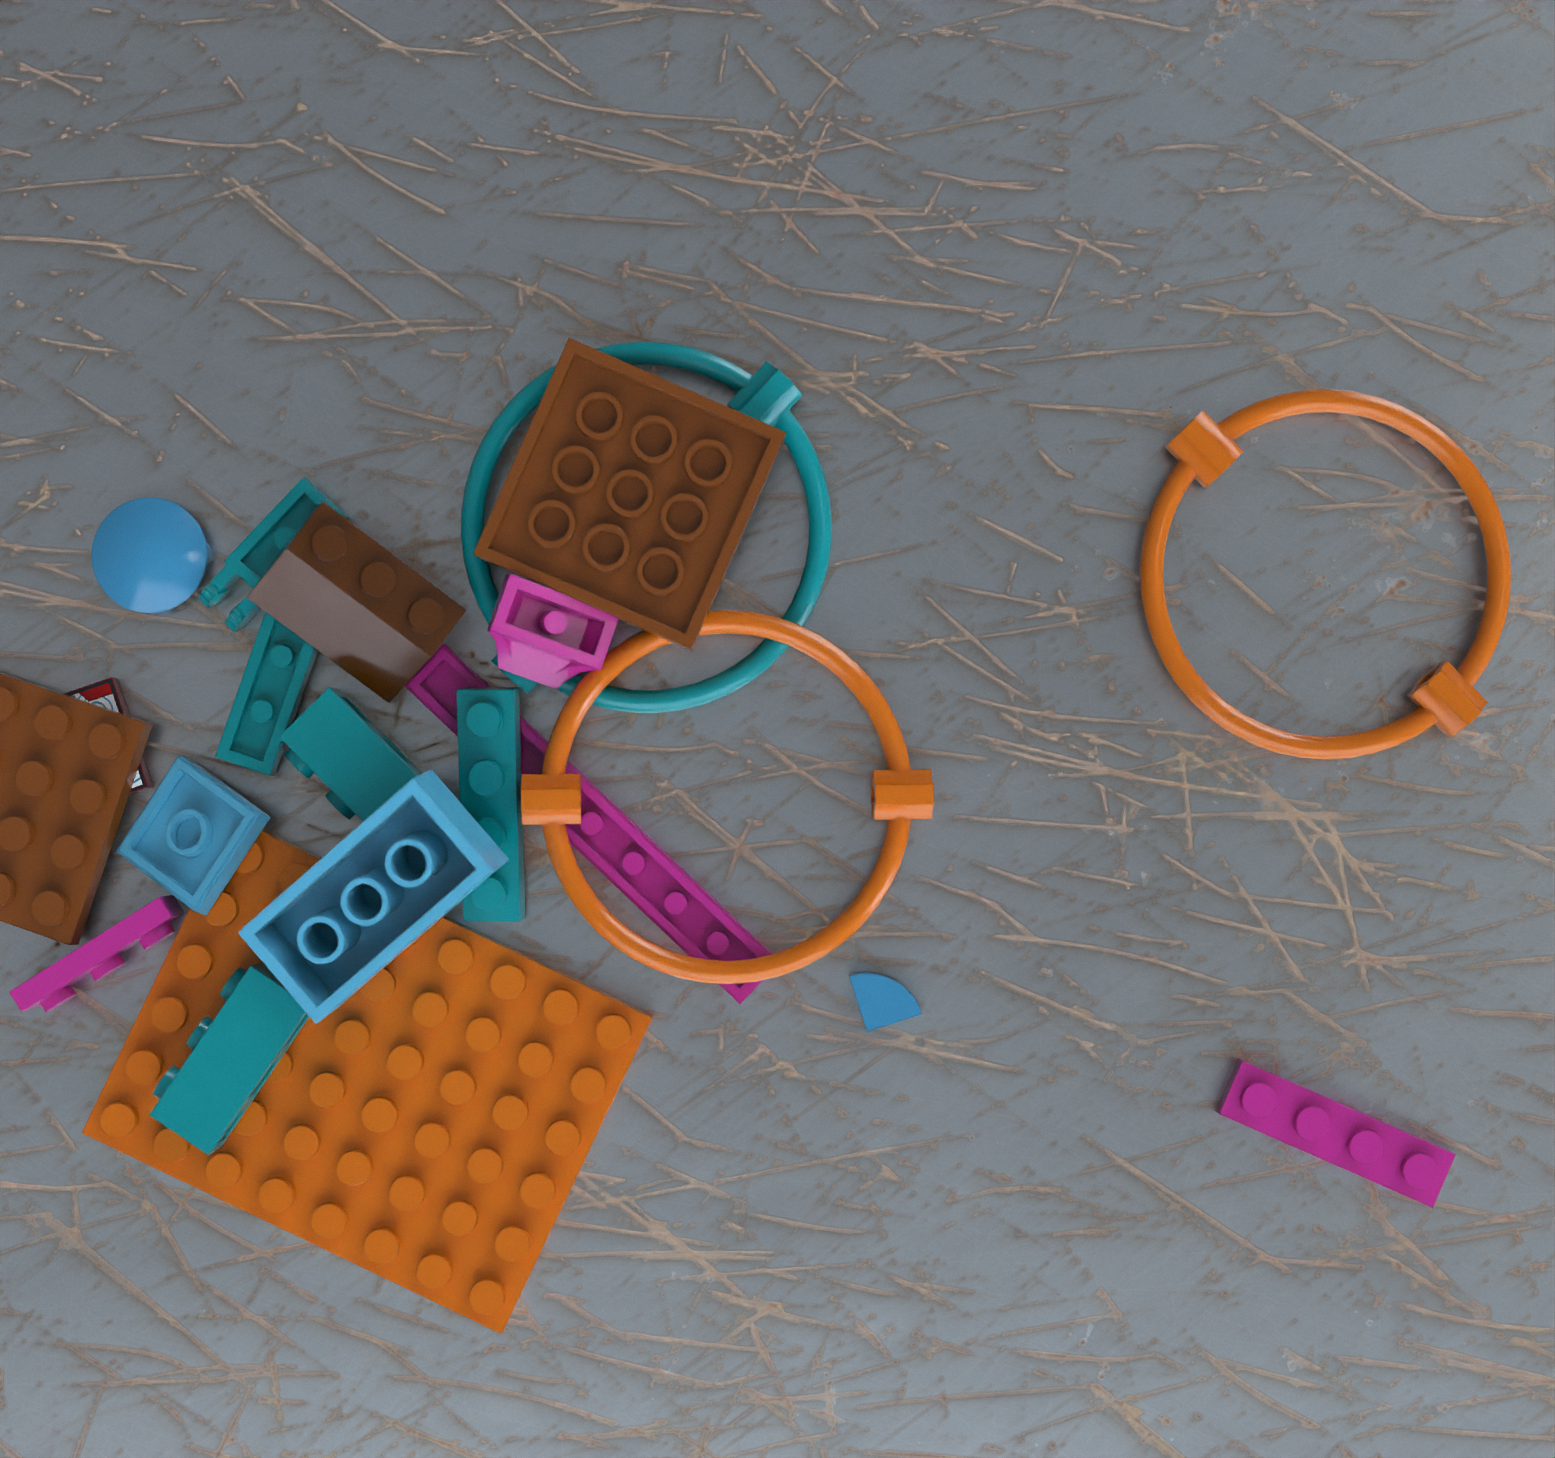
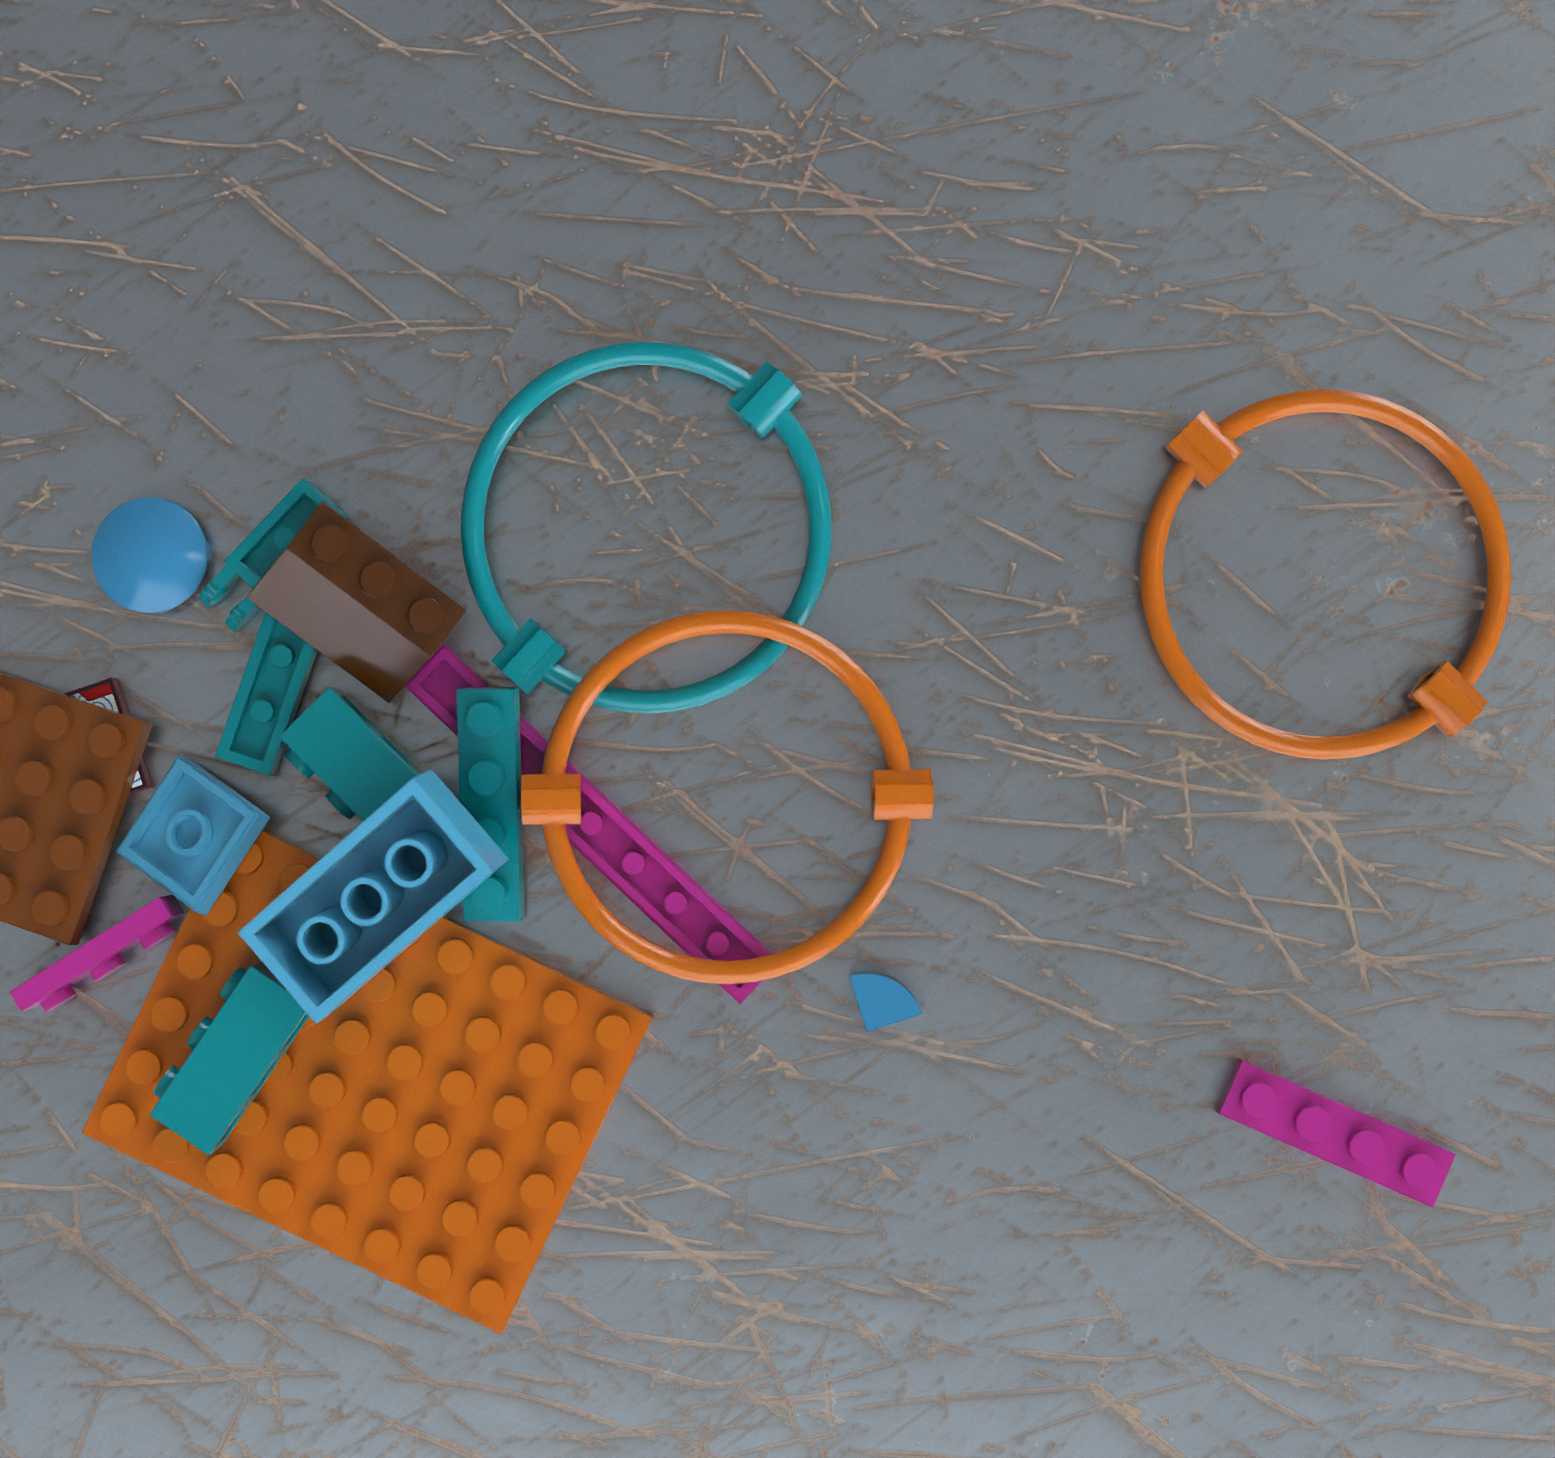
dark orange plate [473,338,786,651] -> none
dark pink slope [487,574,619,689] -> none

